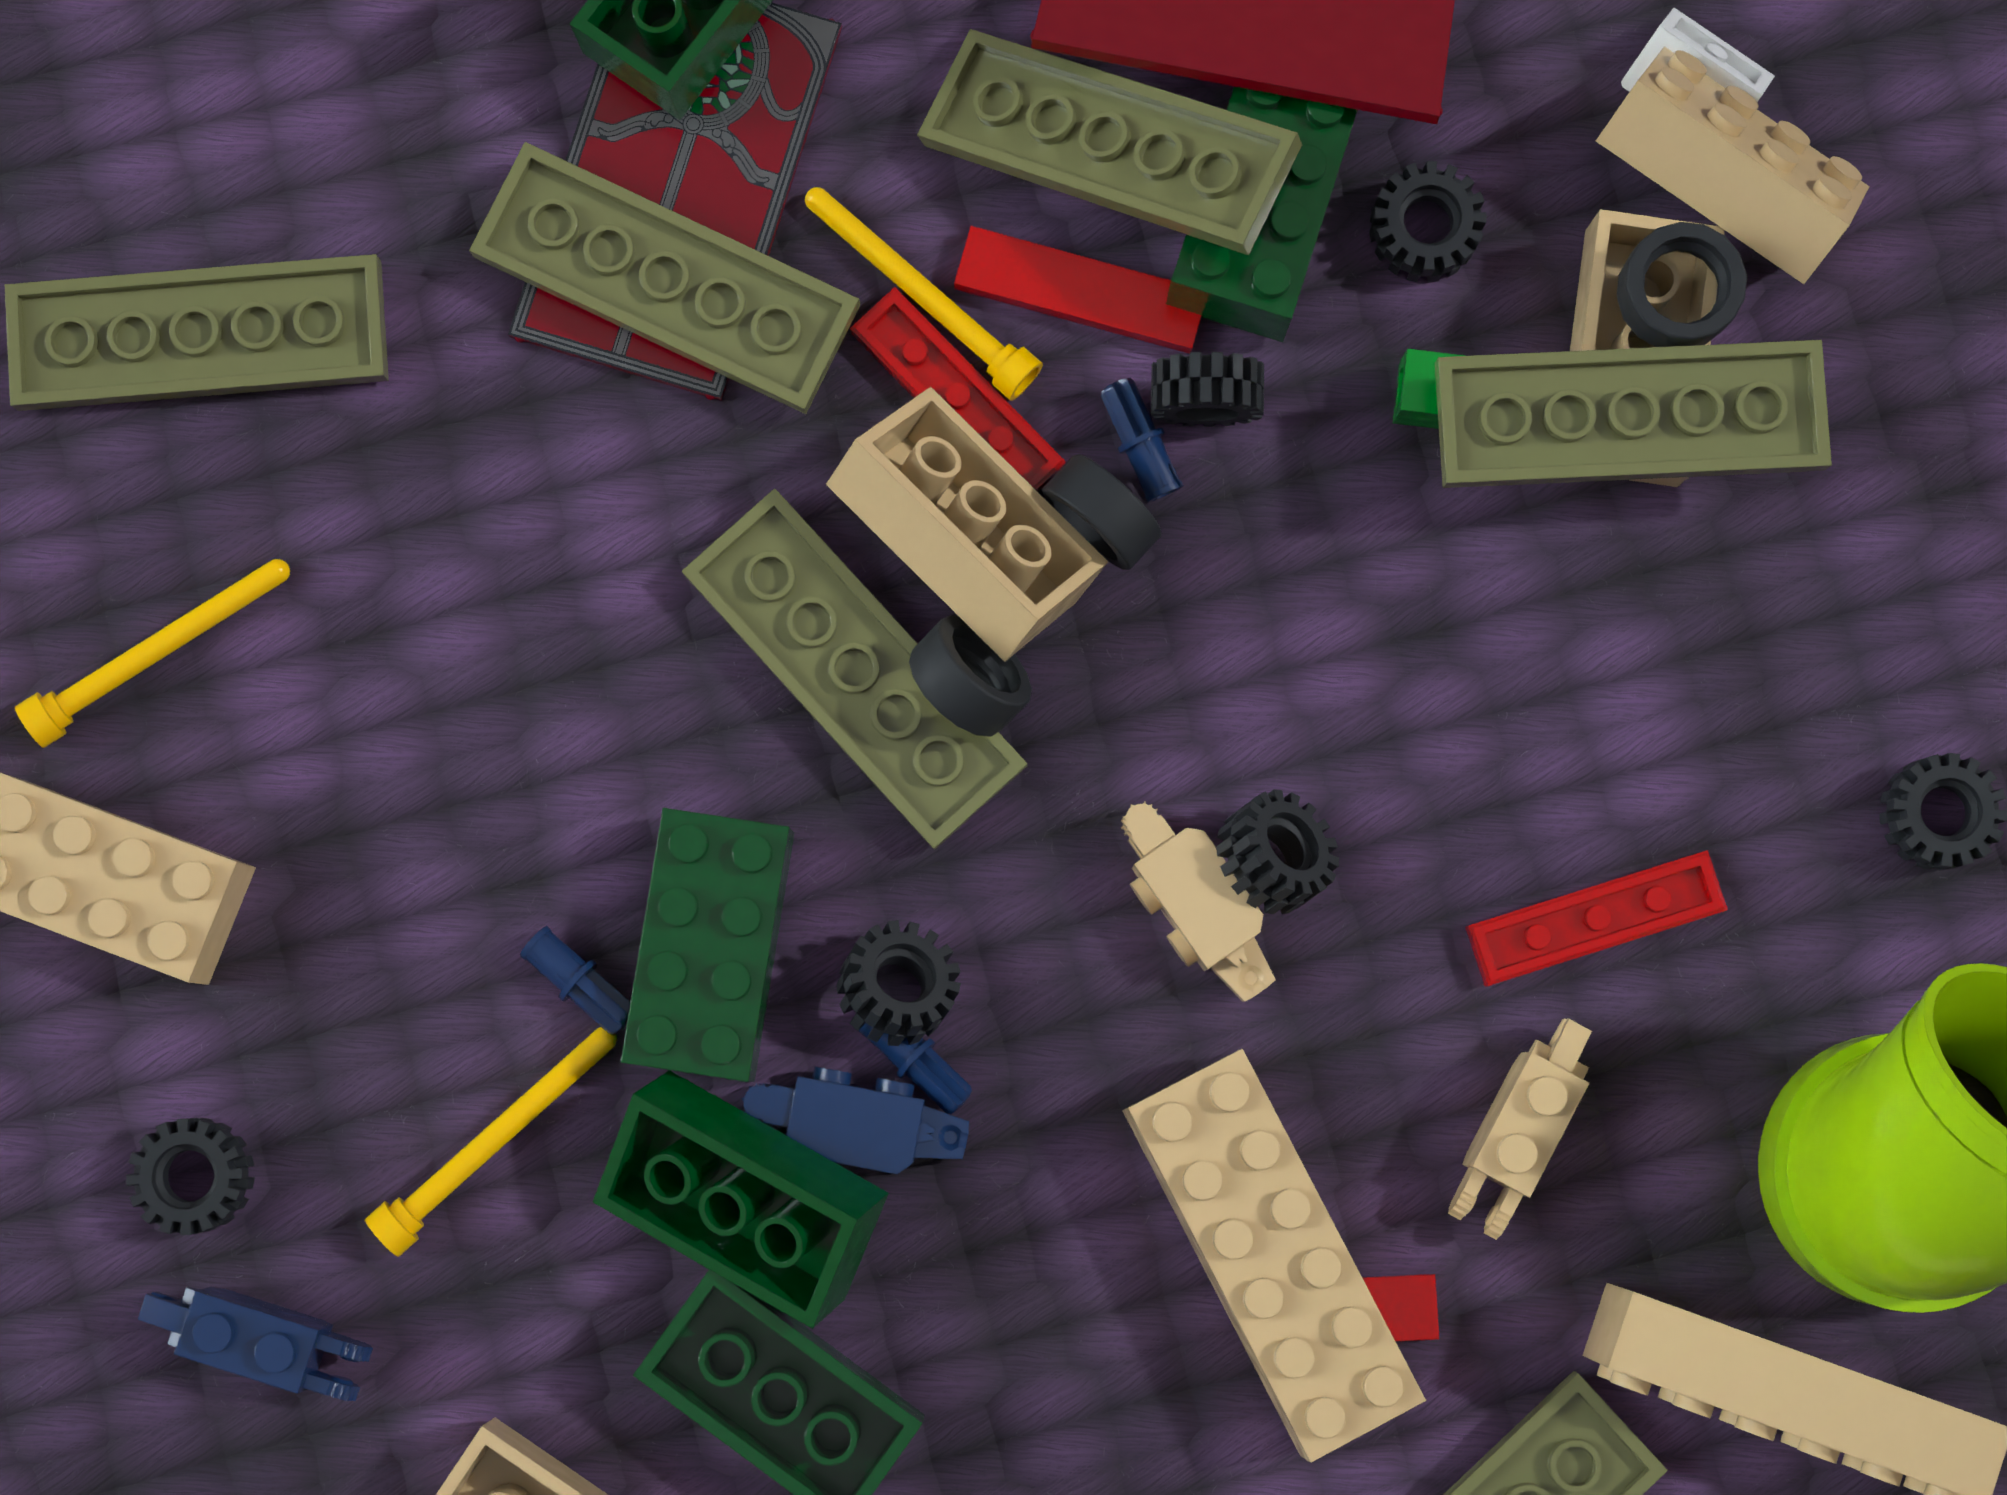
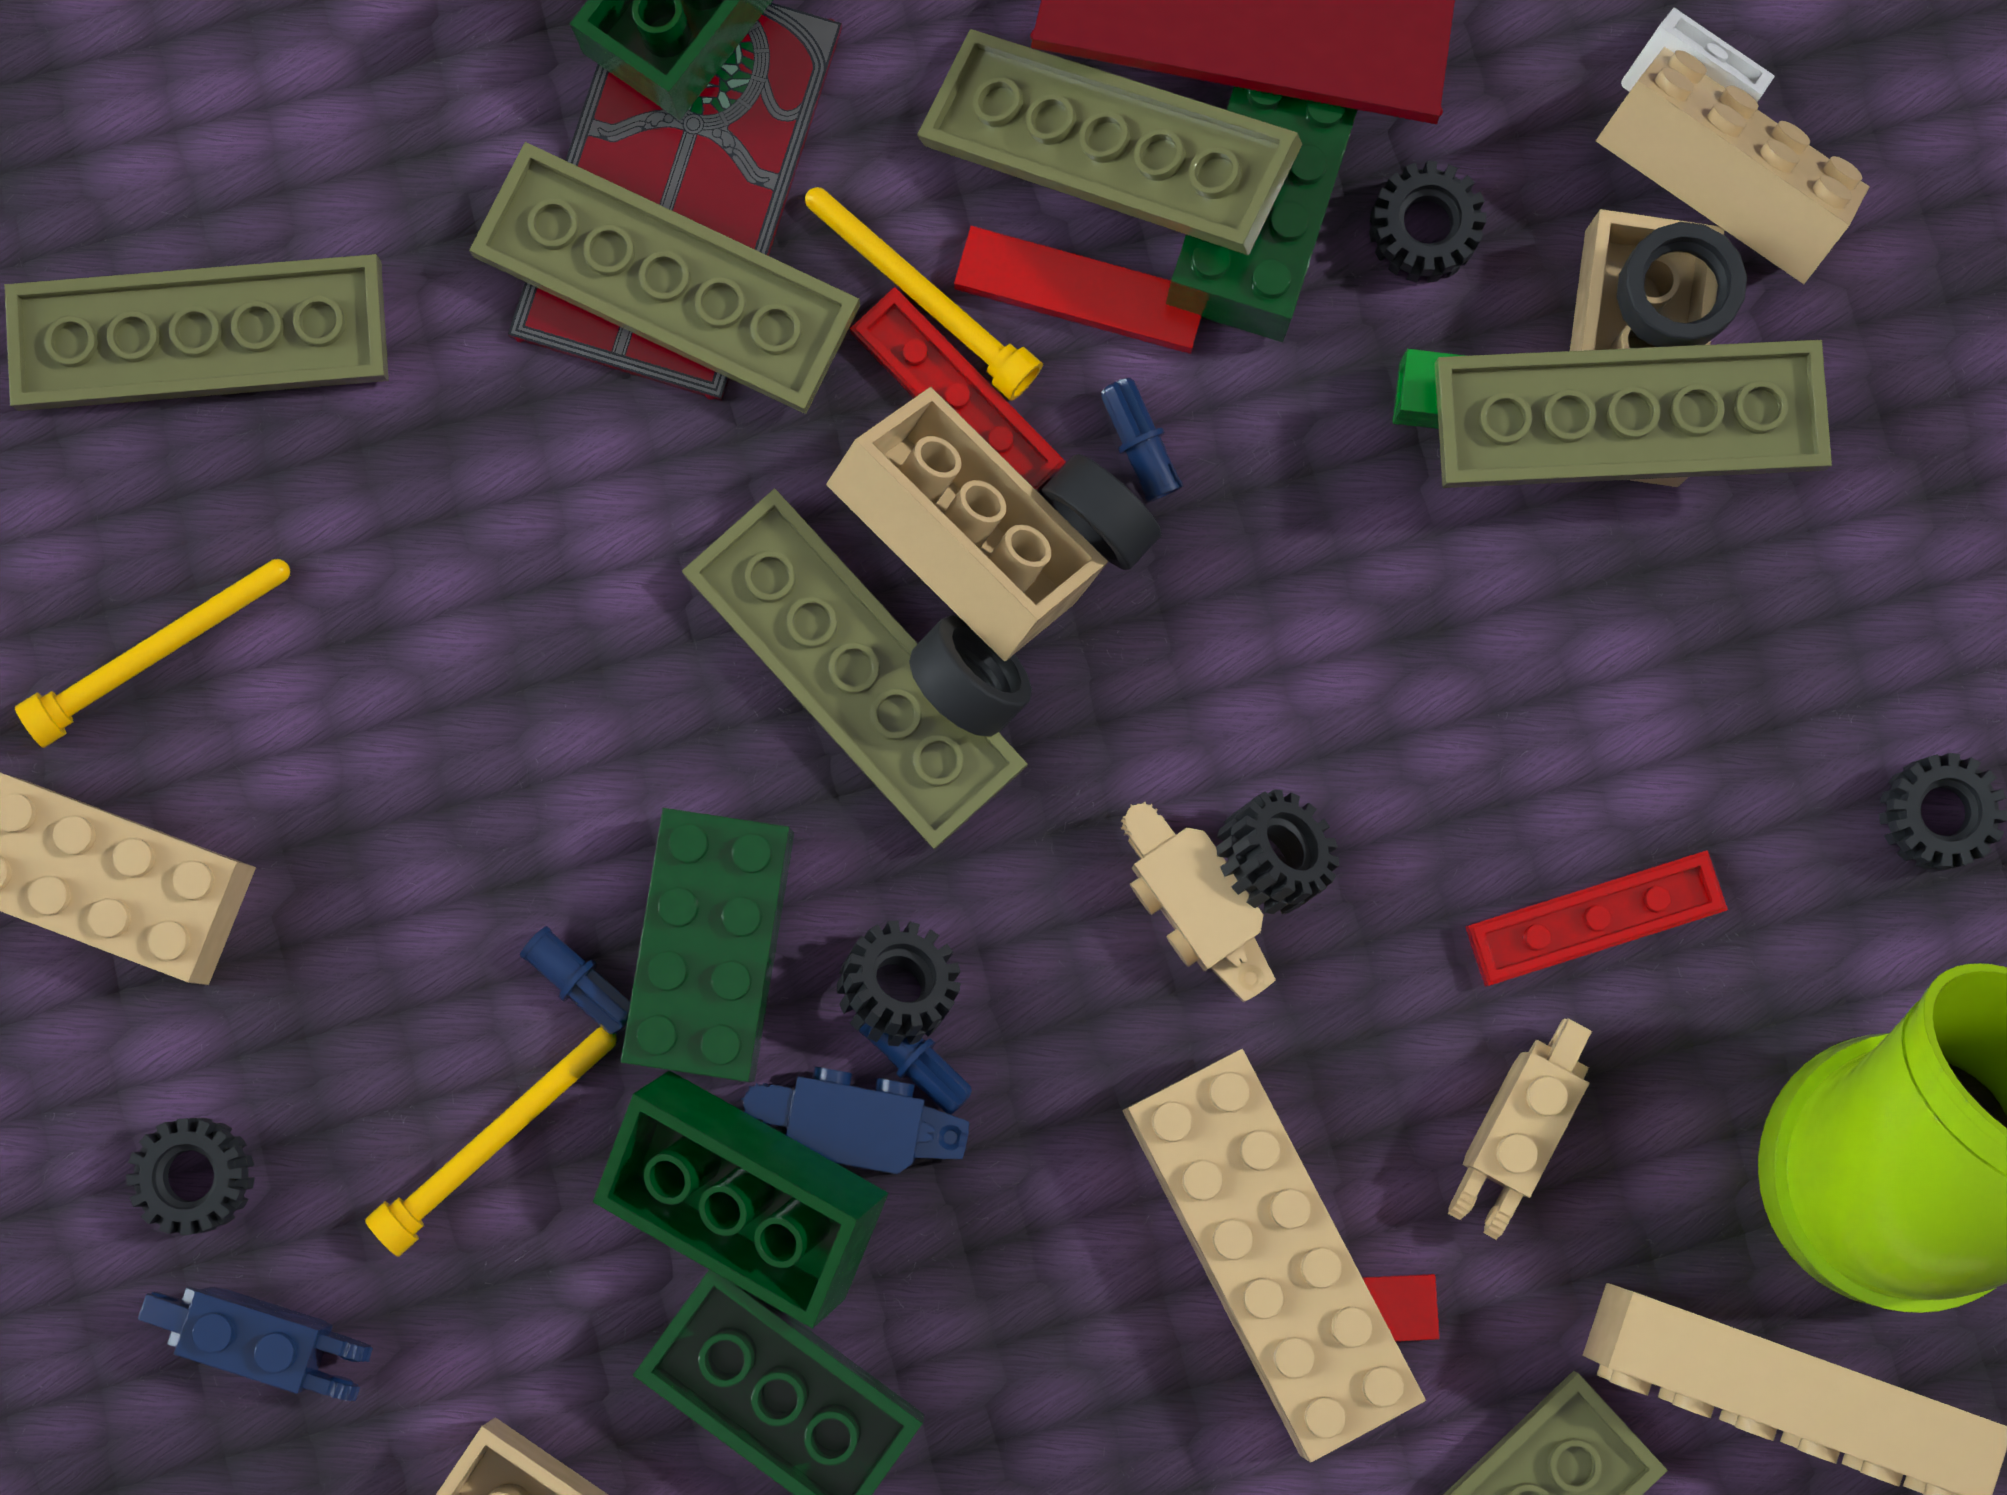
black tyre [1151,352,1264,427] -> none

